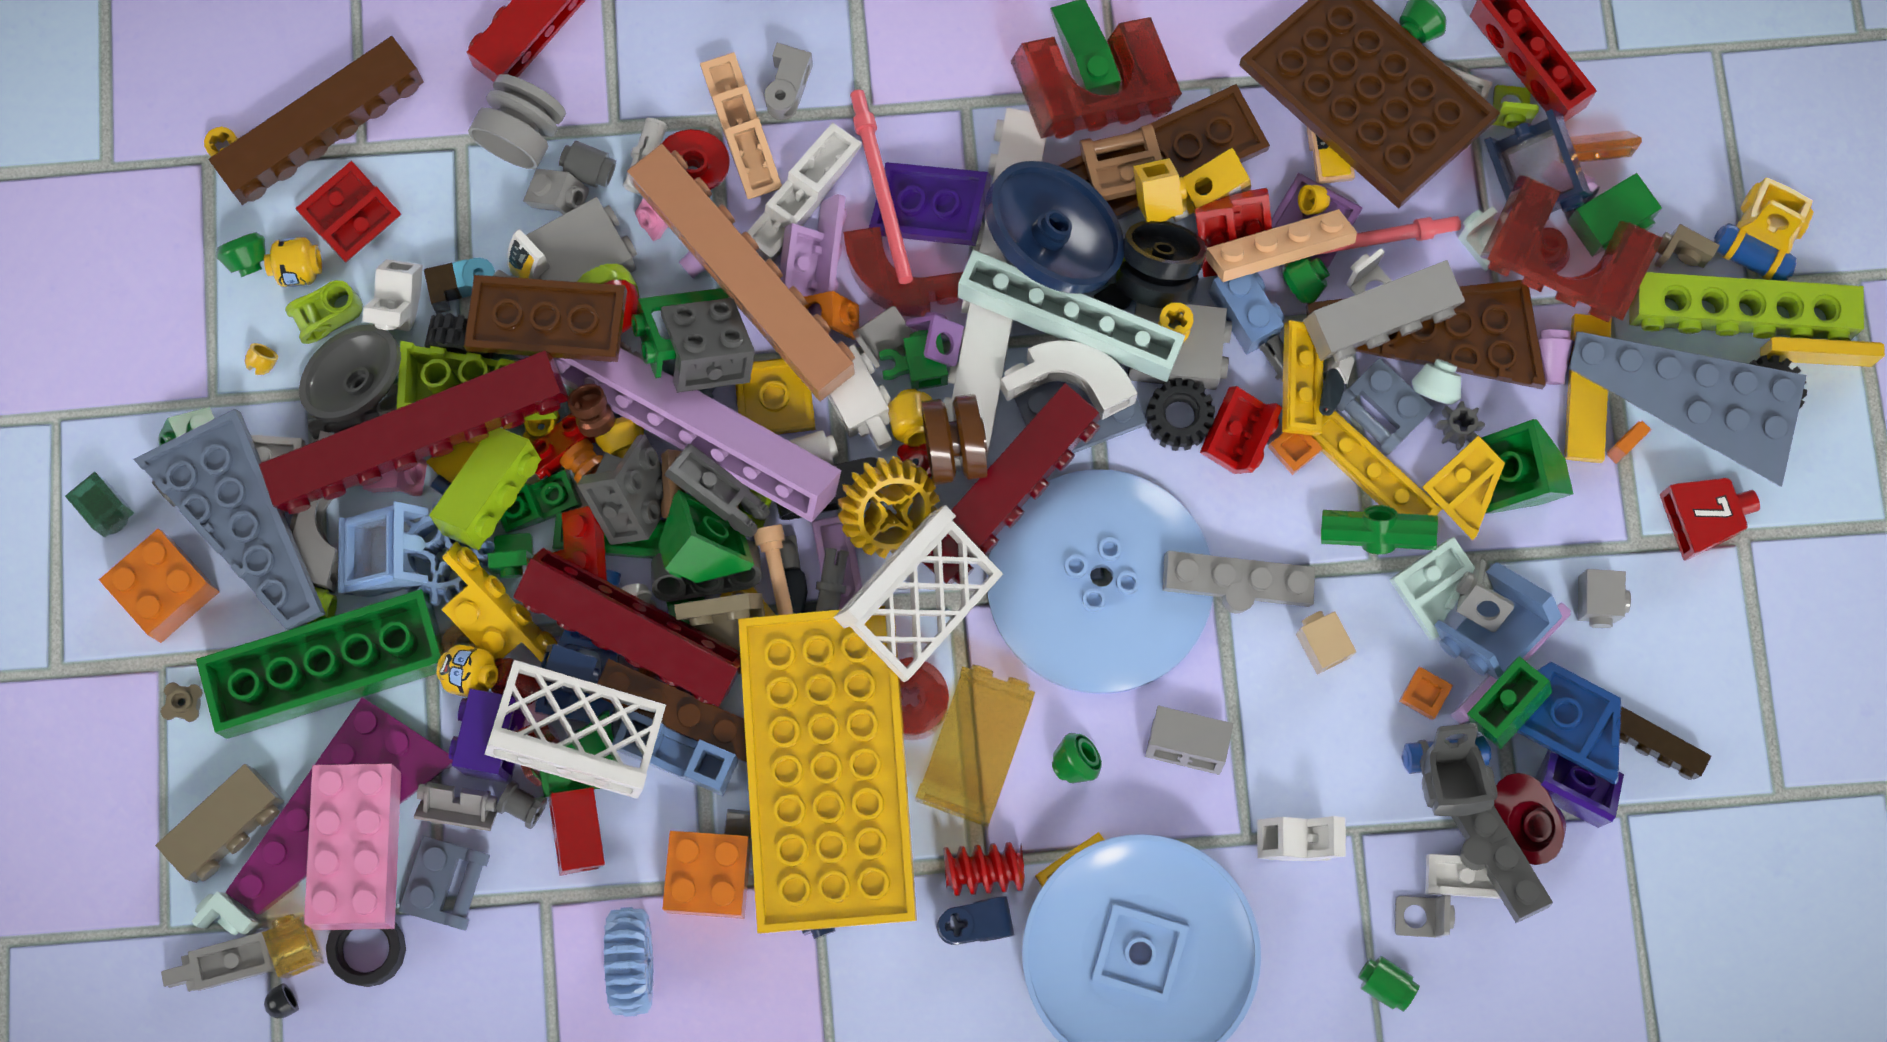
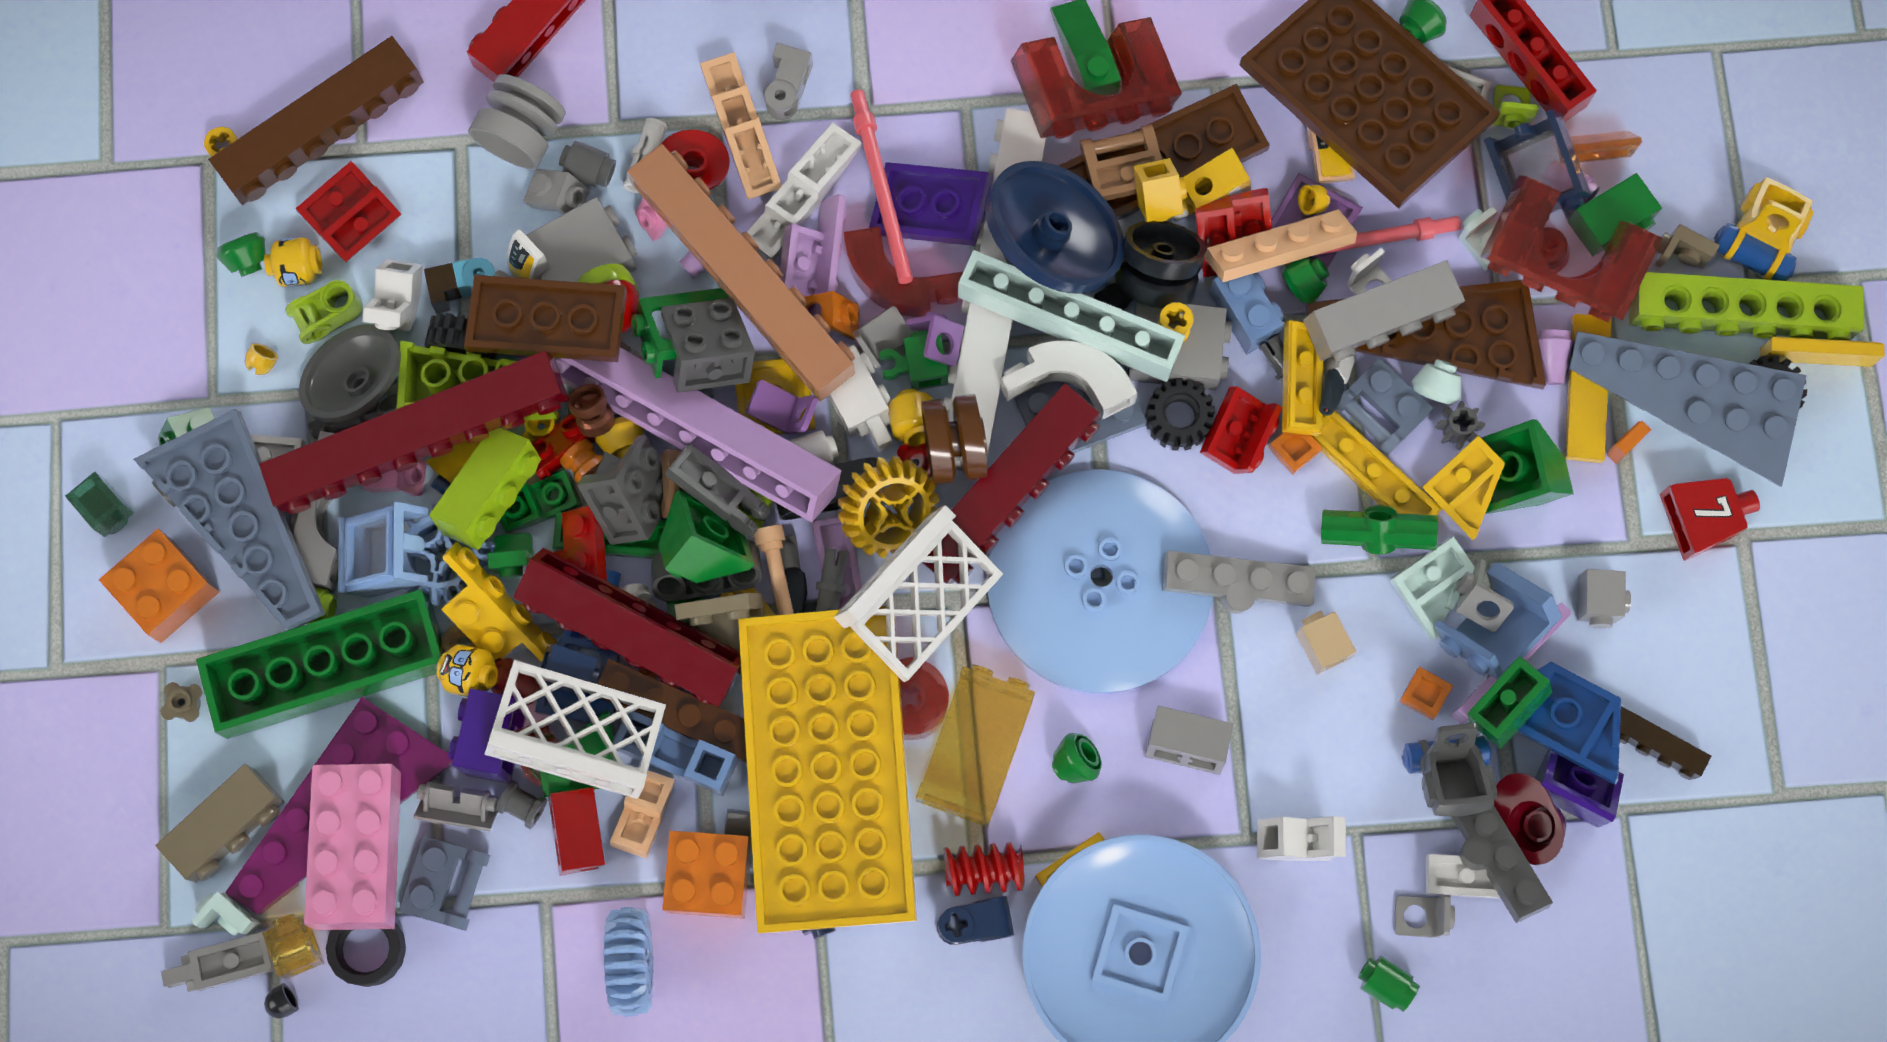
none -> light nougat slope [610,767,675,859]
none -> medium lavender bracket [746,380,819,434]

